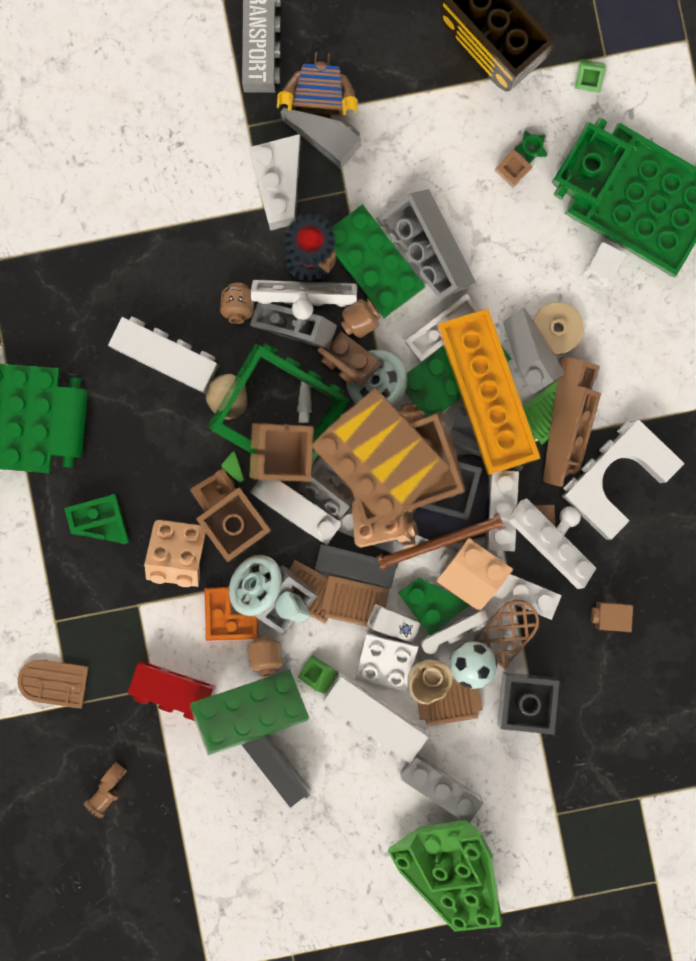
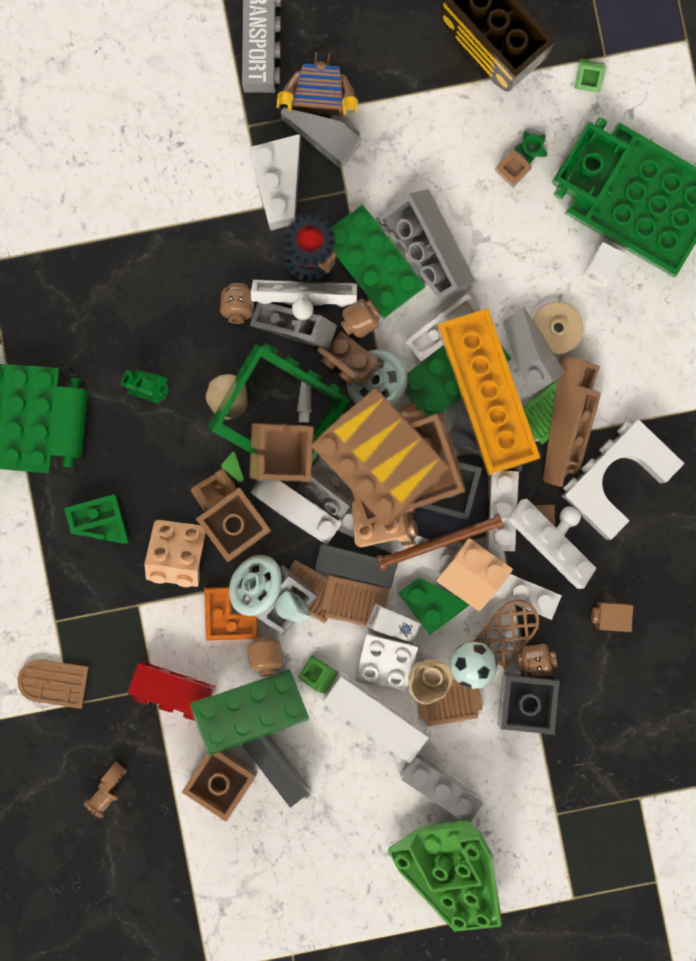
white brick [108,316,219,394] -> none
white plate [421,608,489,654] -> none
none -> green hips [121,370,168,404]
none -> medium nougat brick [181,750,258,822]
none -> medium nougat head [518,644,557,678]

